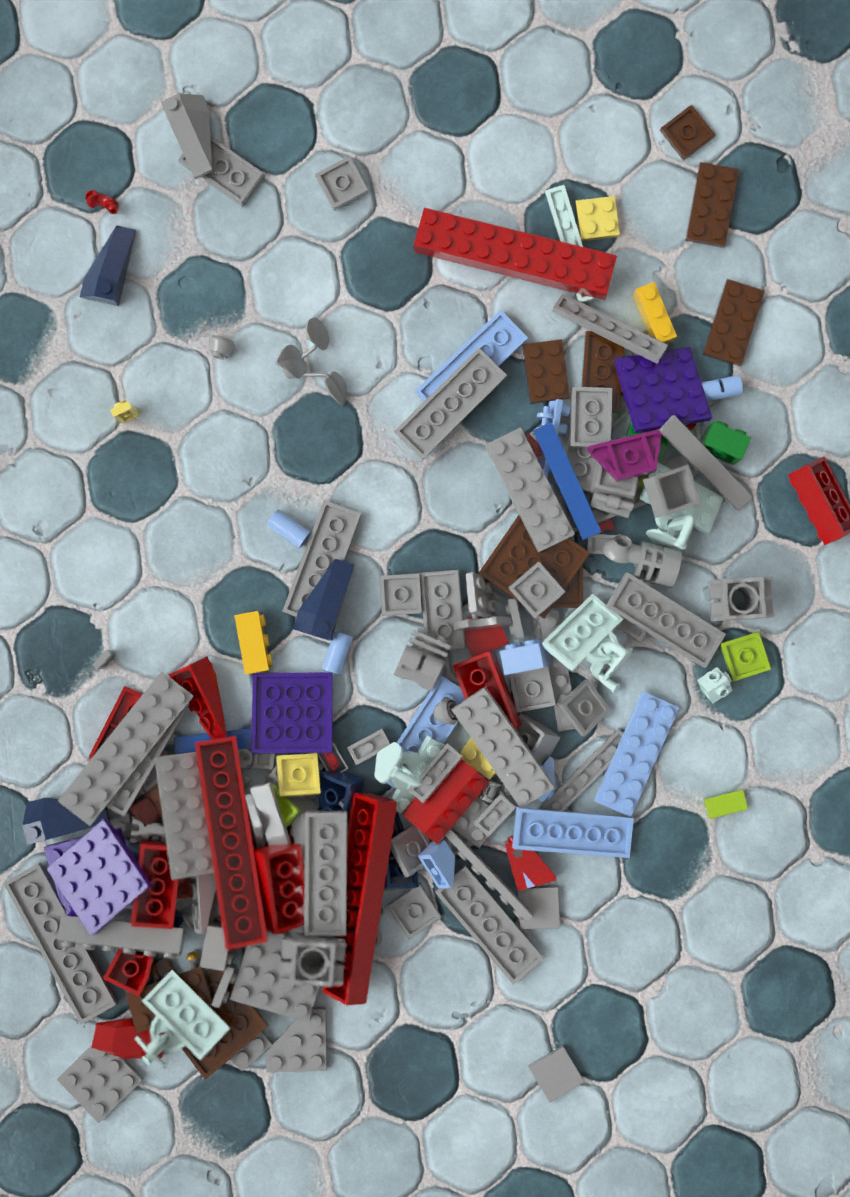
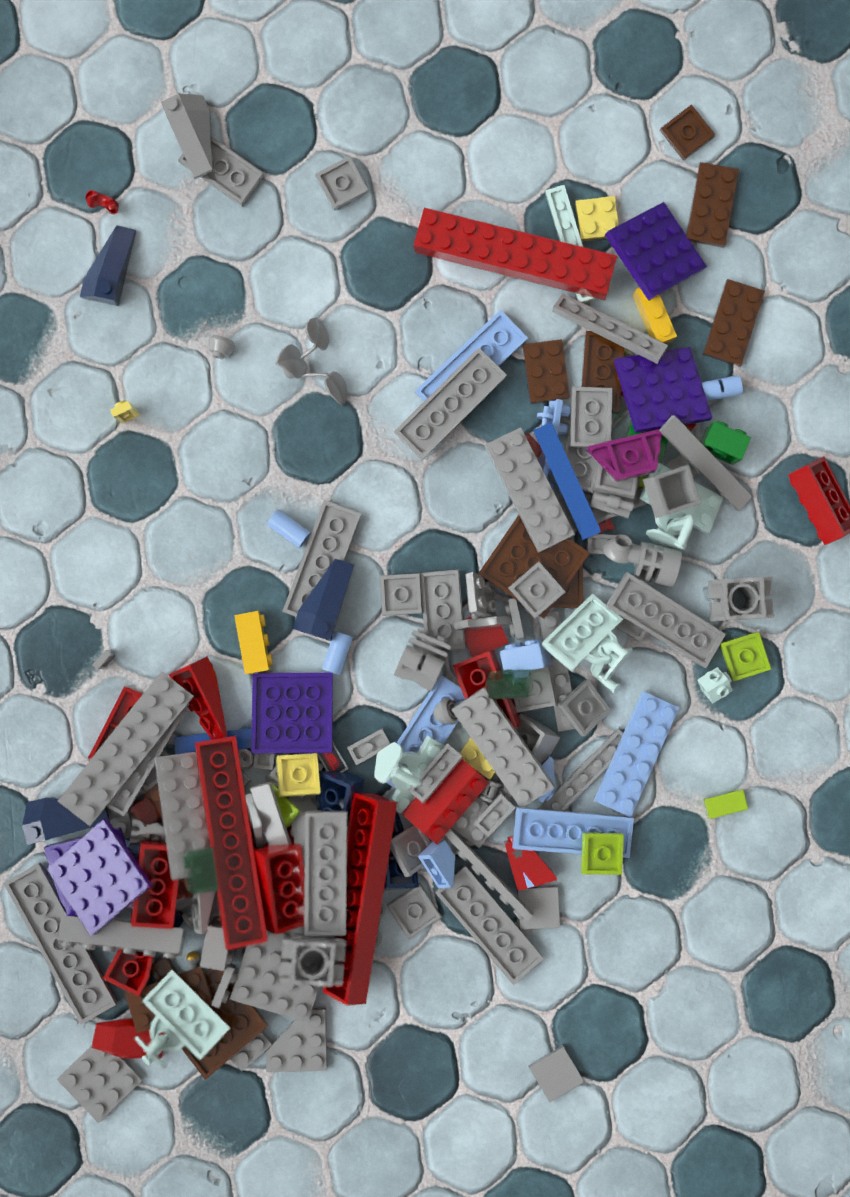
none -> clear green brick [182,847,218,895]
none -> clear green brick [486,669,533,699]
none -> lime plate [581,832,624,875]
none -> dark purple plate [605,202,707,301]

